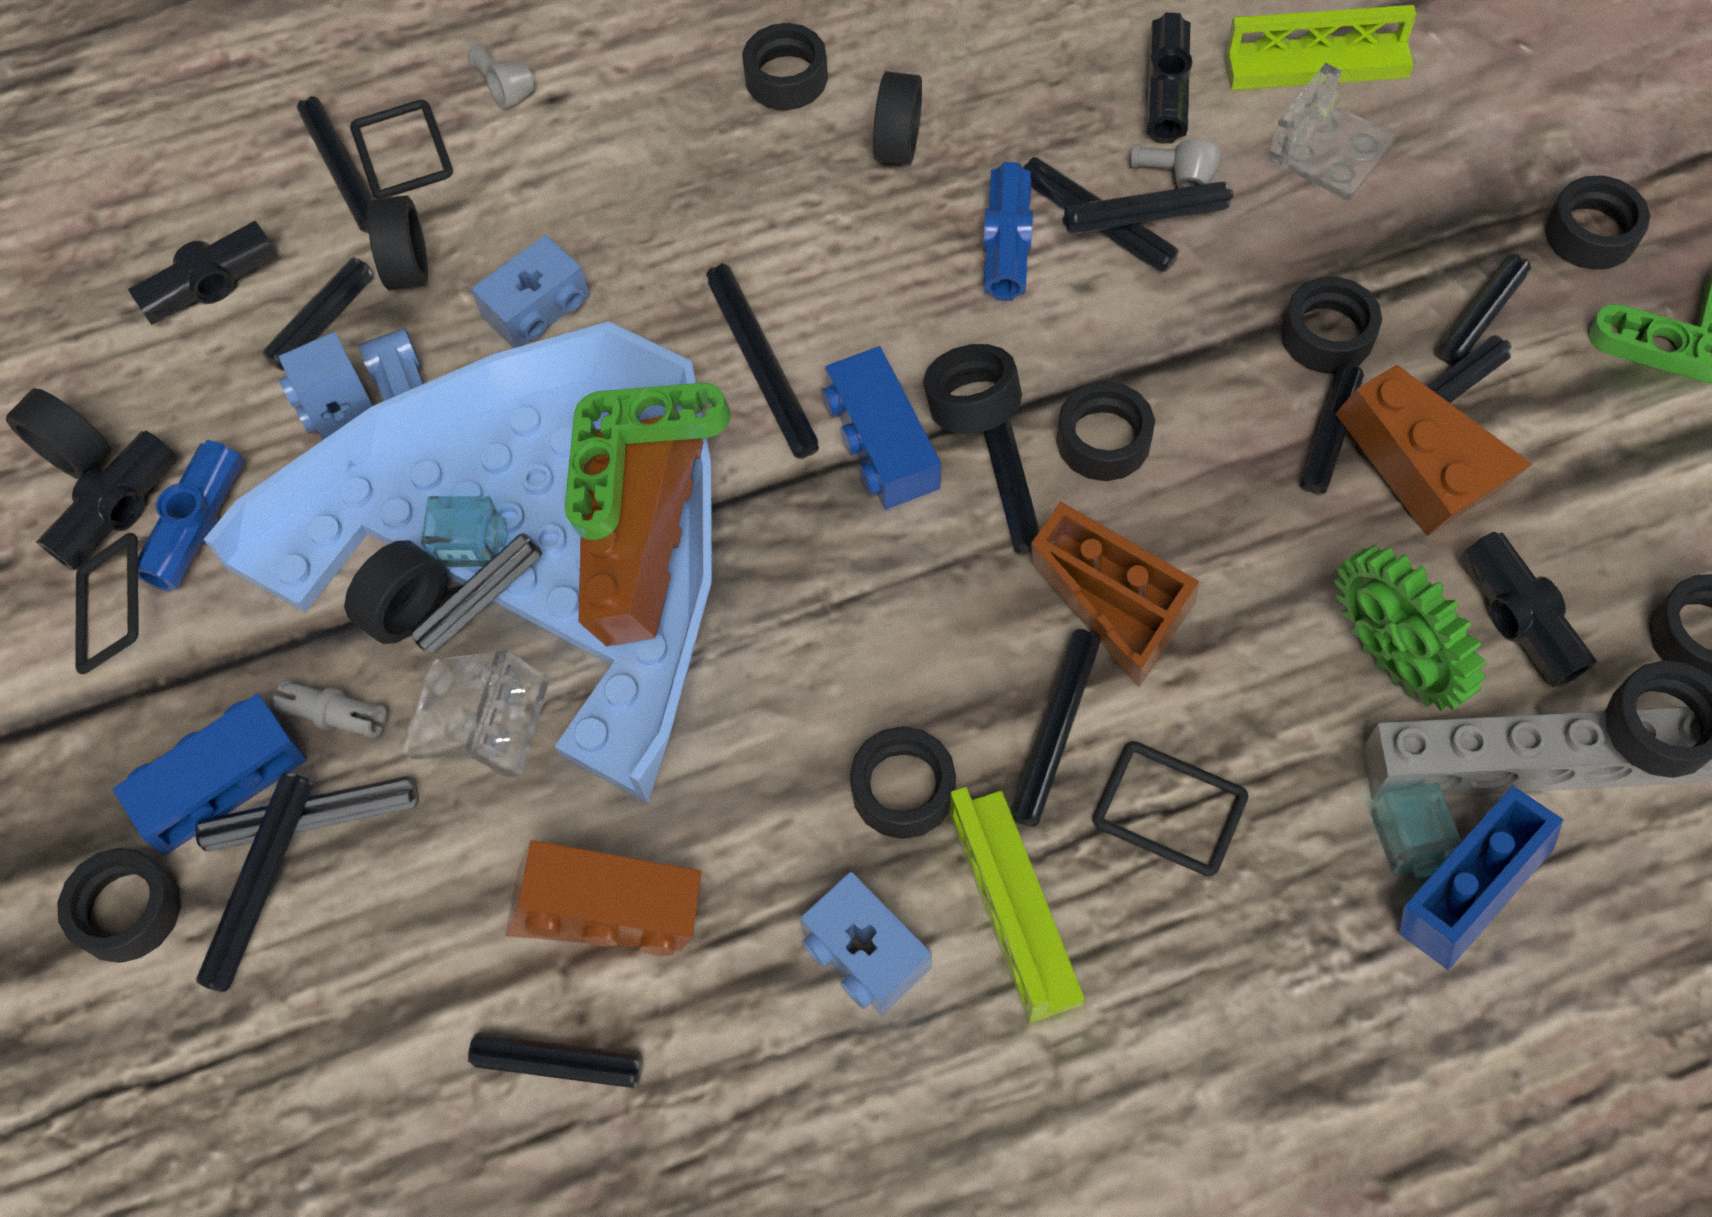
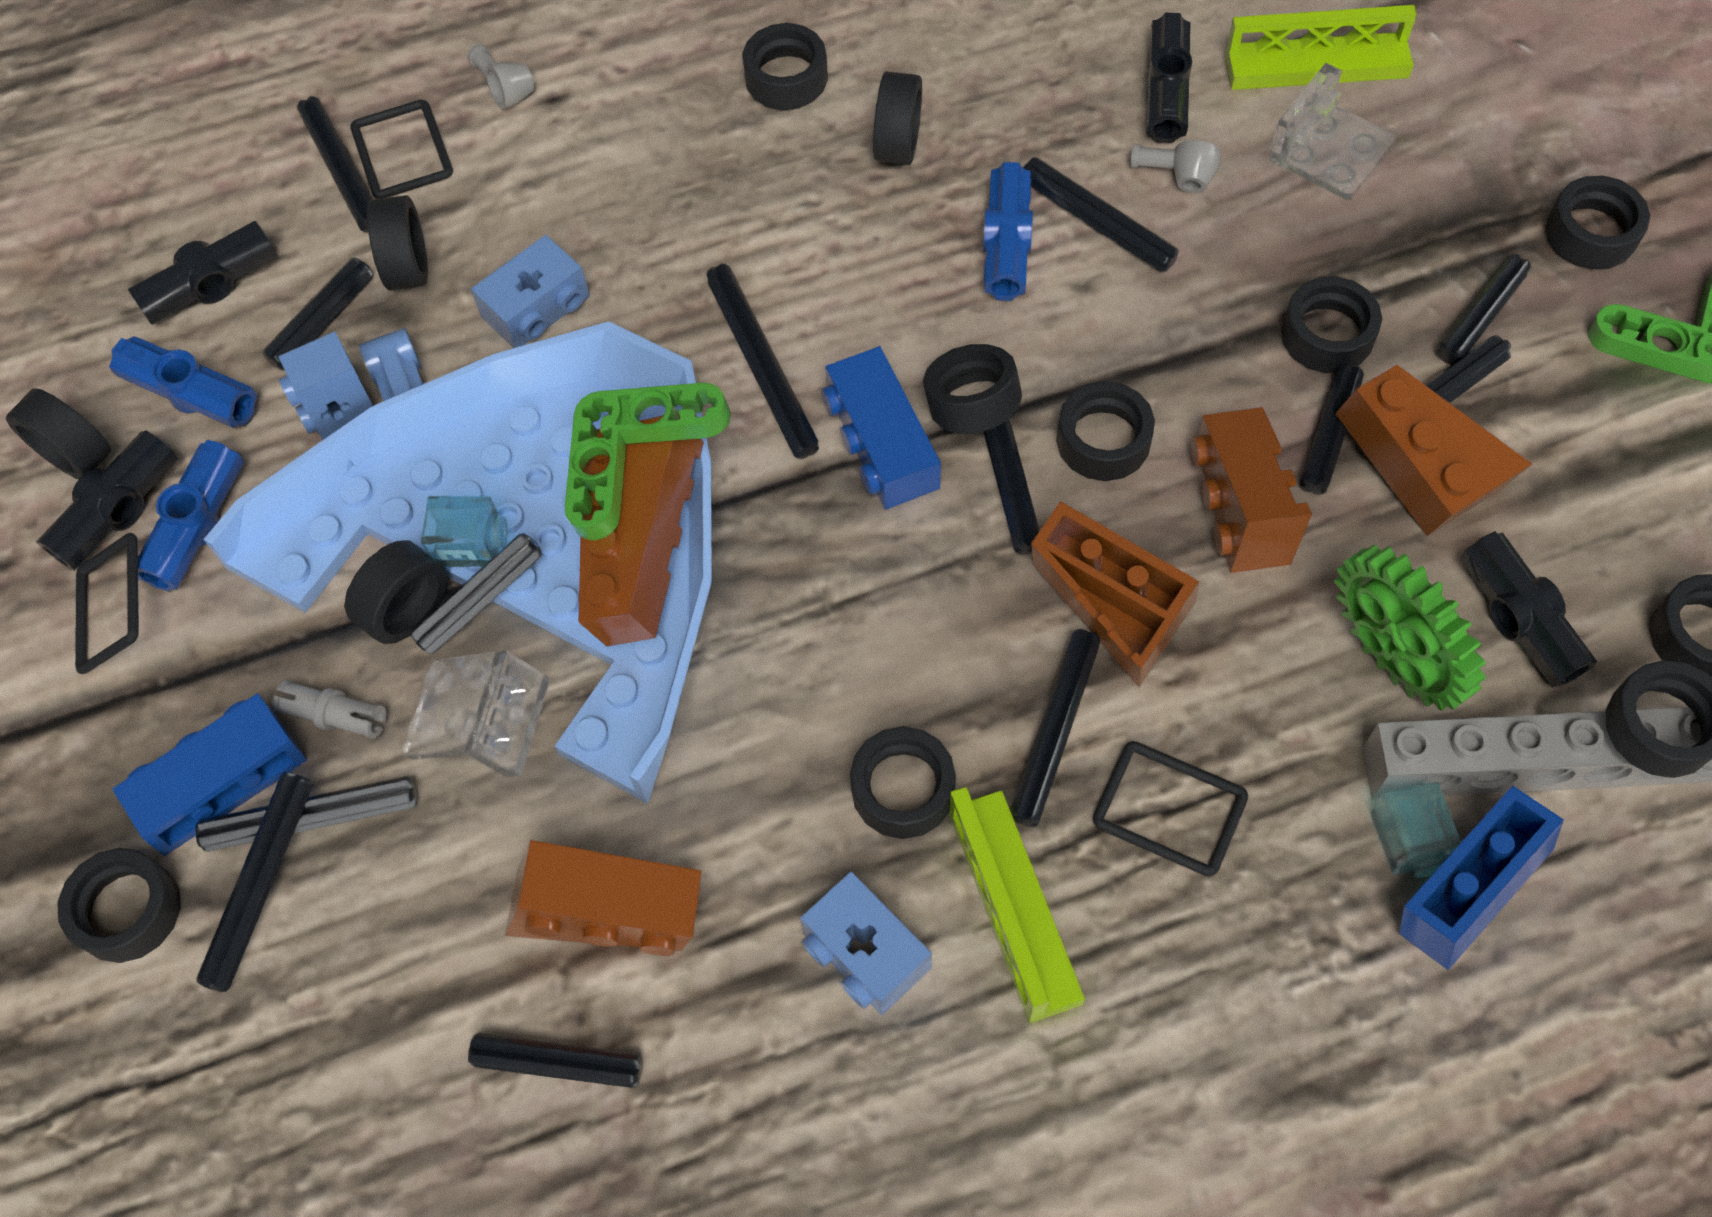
black axle [1062,181,1234,234] -> none
none -> blue piece [109,336,258,428]
none -> dark orange wedge [1190,407,1312,573]

